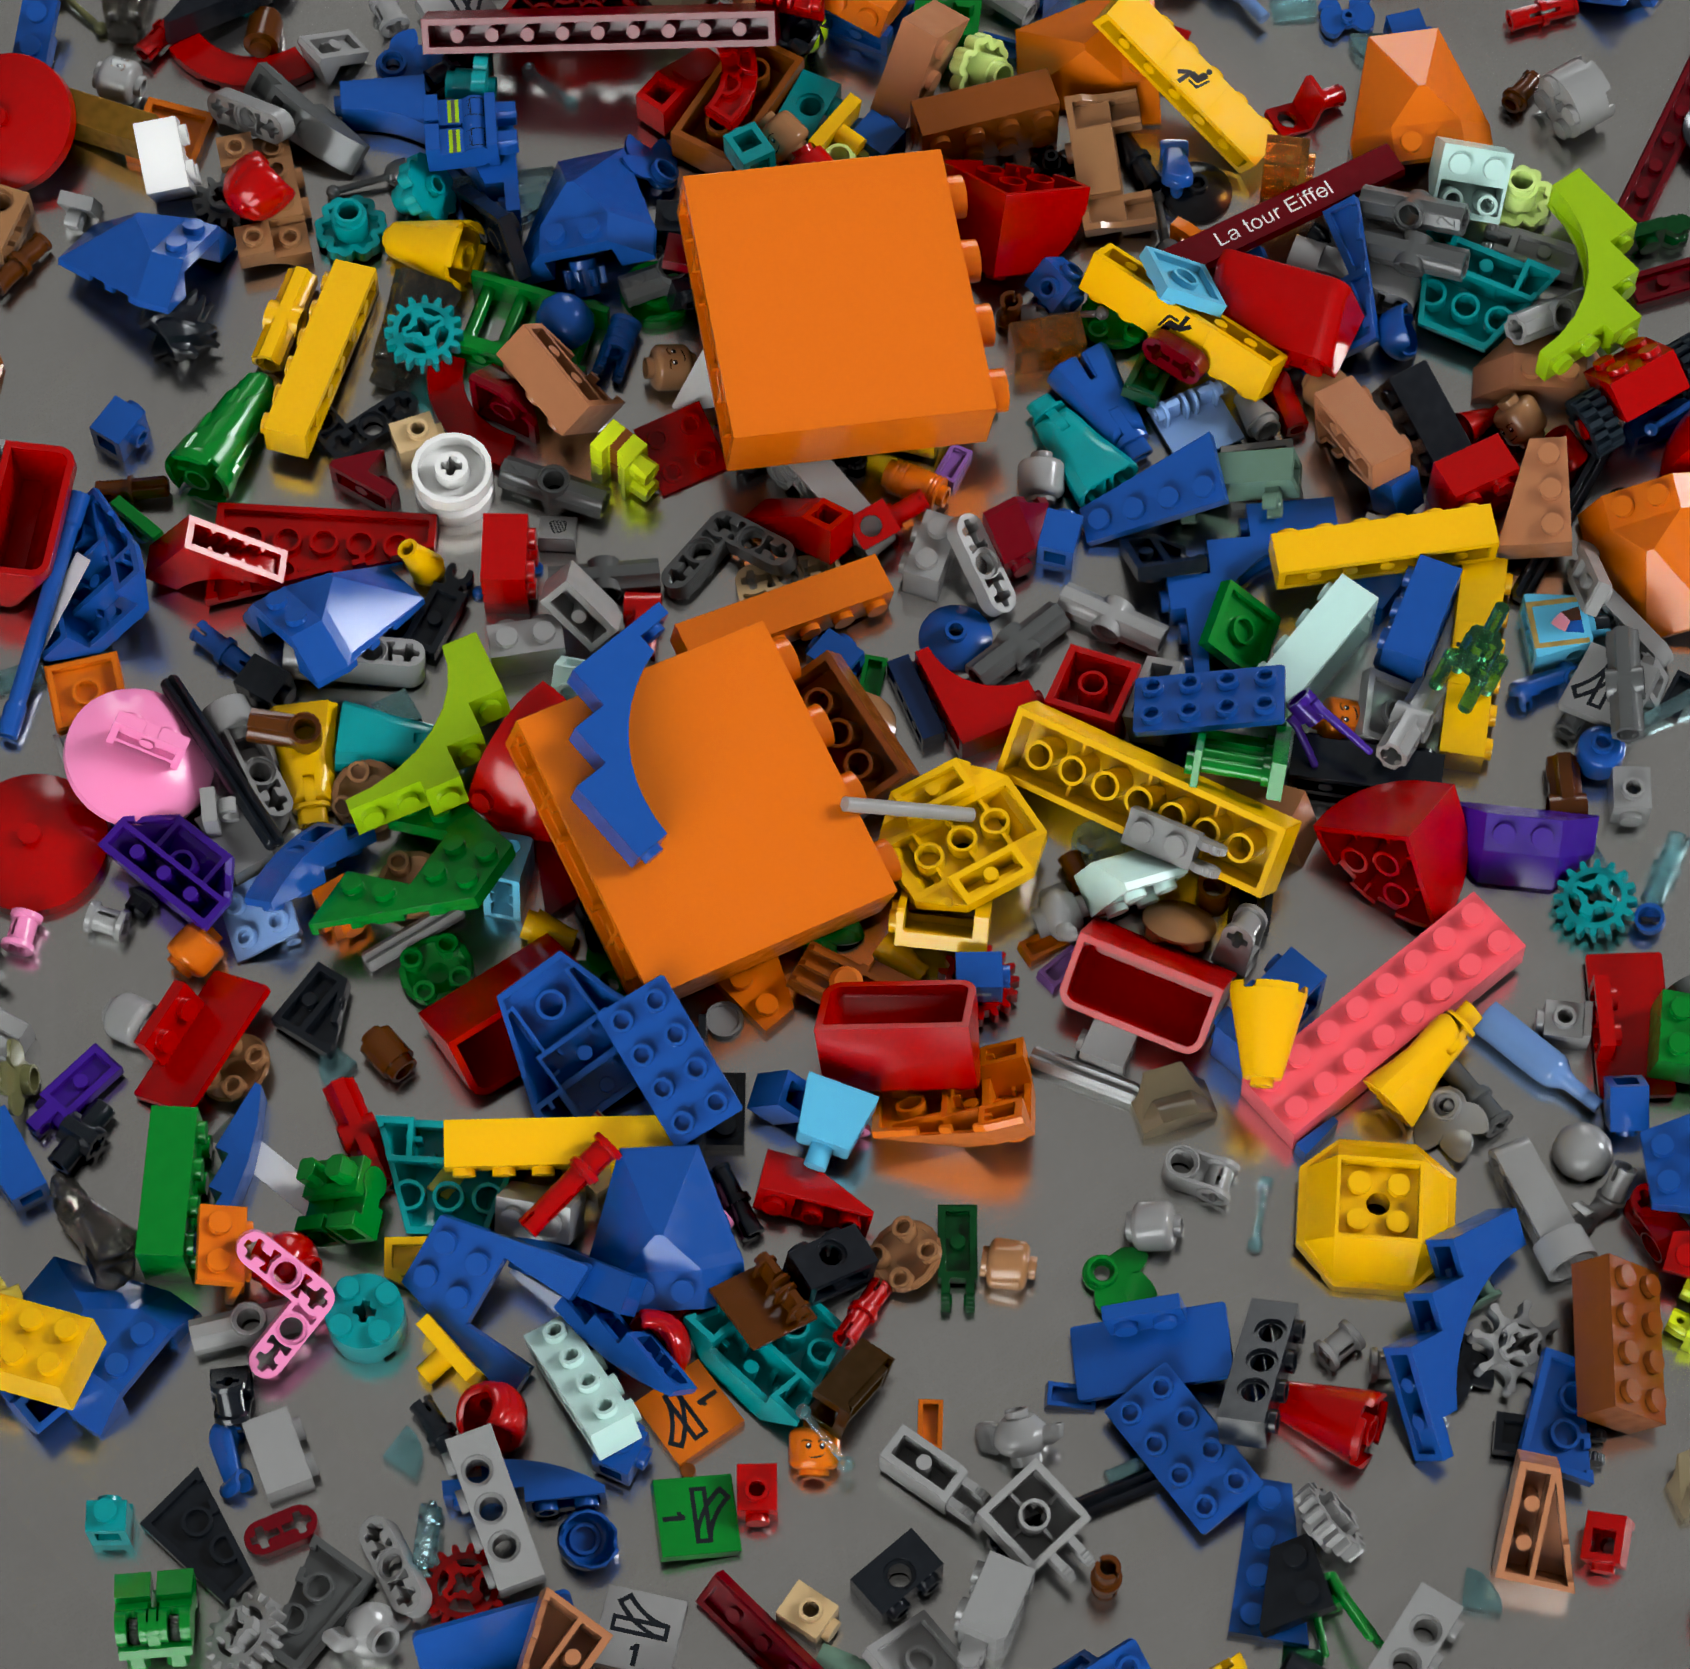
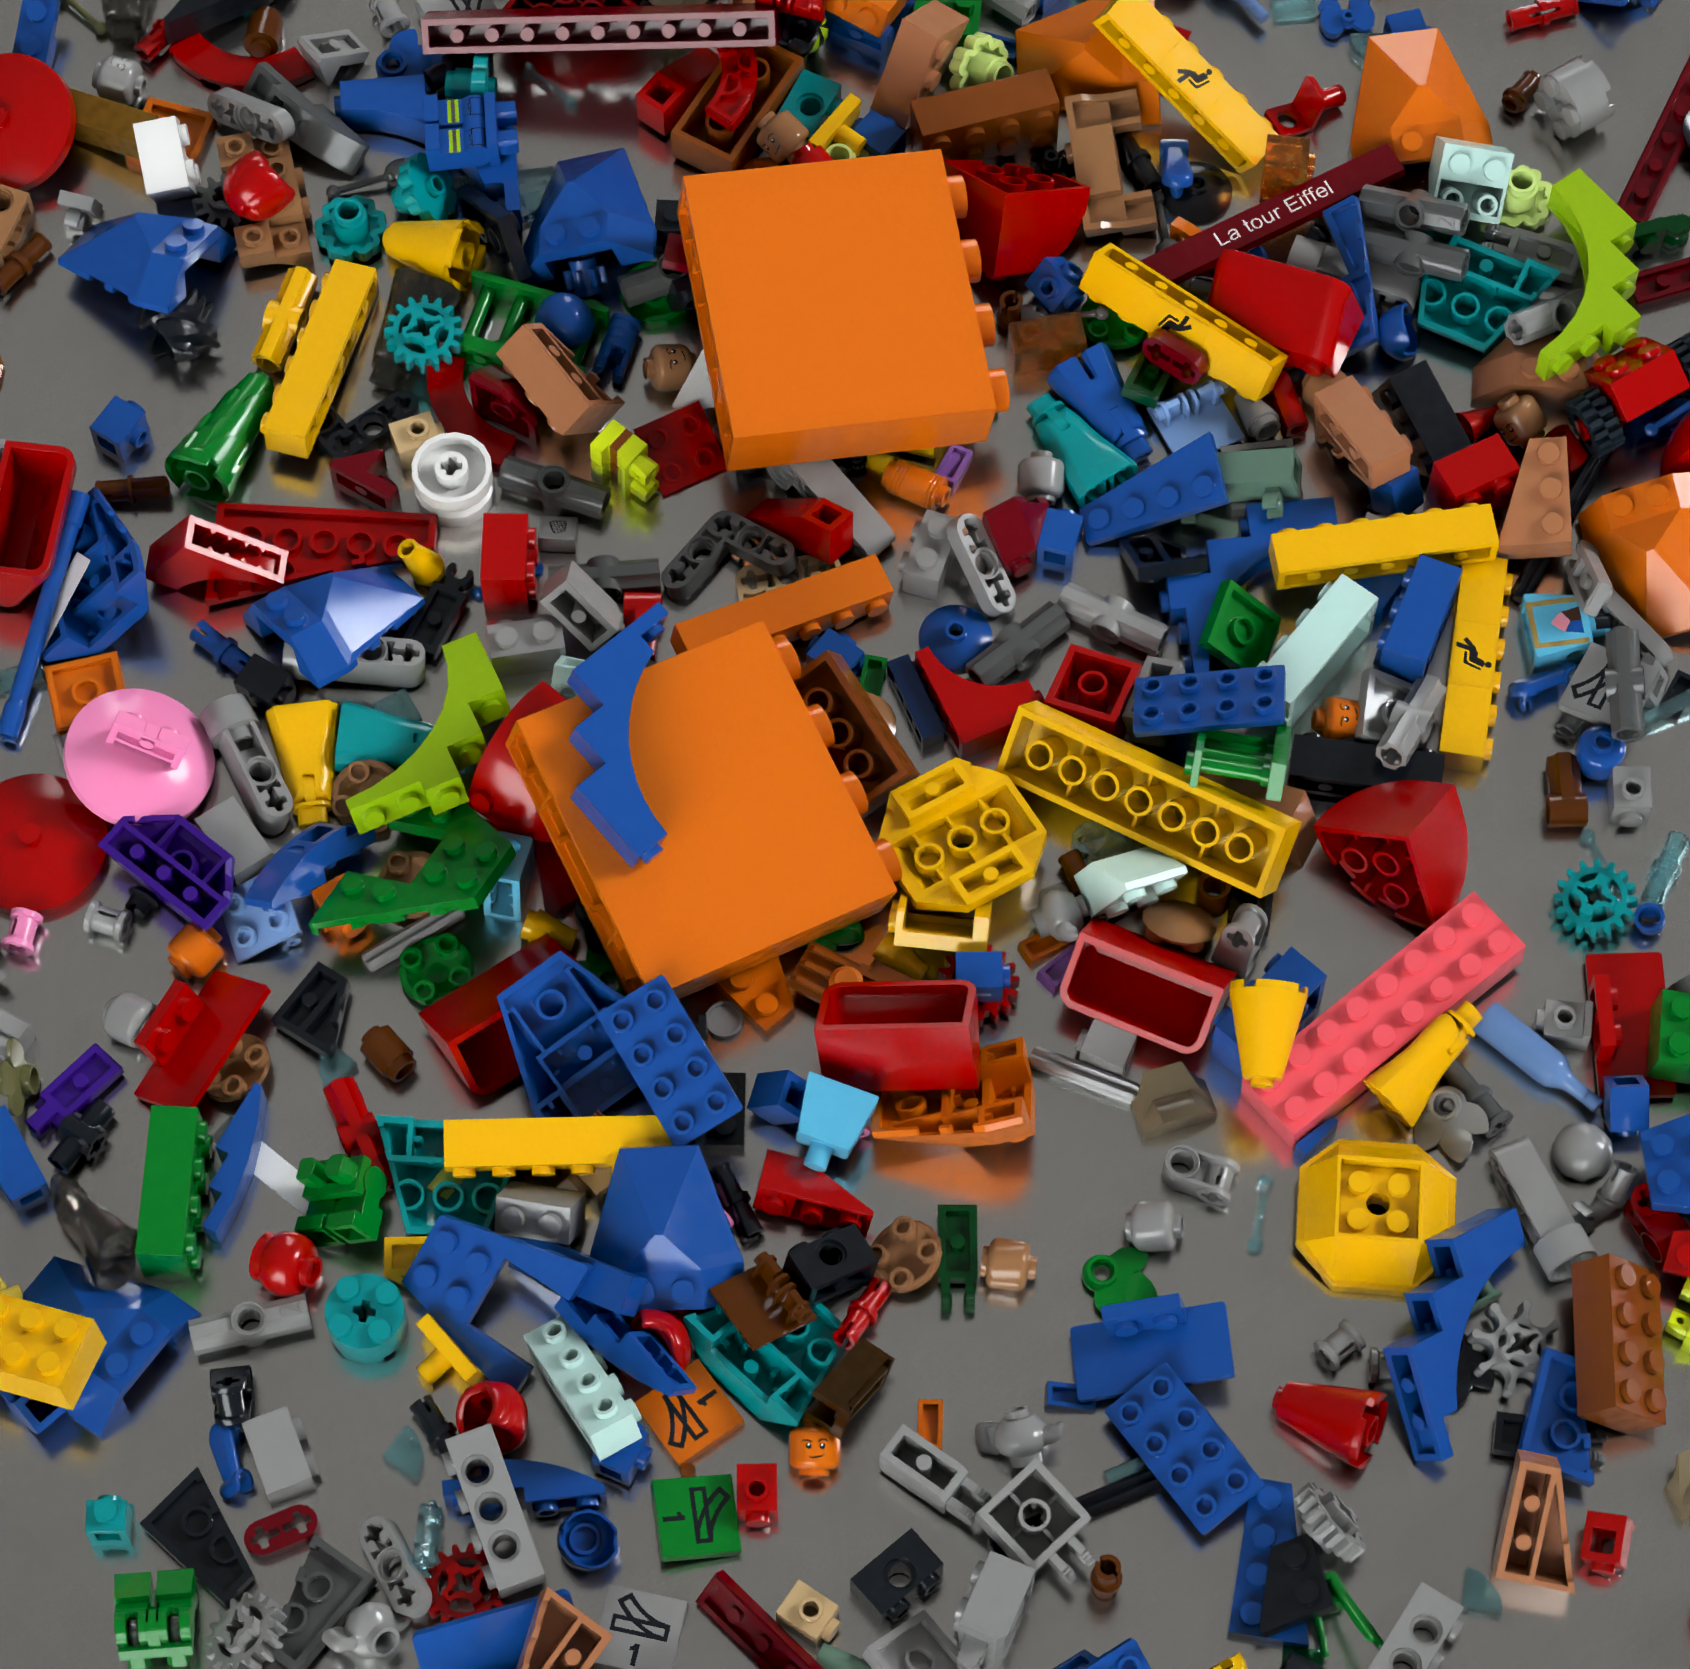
green tile [110,495,164,543] -> none
black axle [160,675,284,851] -> none
orange bracket [195,1204,254,1305] -> none
light grey tile [199,786,239,838] -> none
bright pink beam [235,1229,335,1379] -> none
reddish brown piece [246,708,323,754] -> none
red pin [518,1132,622,1238] -> none
blue plate [621,134,679,191] -> none
teal brick [723,121,776,170] -> none
clear light blue hinge [796,1403,855,1473] -> none
light grey bar [840,796,976,823] -> none
red bracket [853,488,931,550] -> none
light grey hinge [1120,805,1228,879] -> none
medium azure plate [1139,245,1227,318] -> none
black brick [1216,1298,1306,1449] -> none
dark purple plant [1286,687,1373,768] -> none
clear green plant [1429,602,1510,714] -> none
dark purple wedge [1460,801,1599,890] -> none

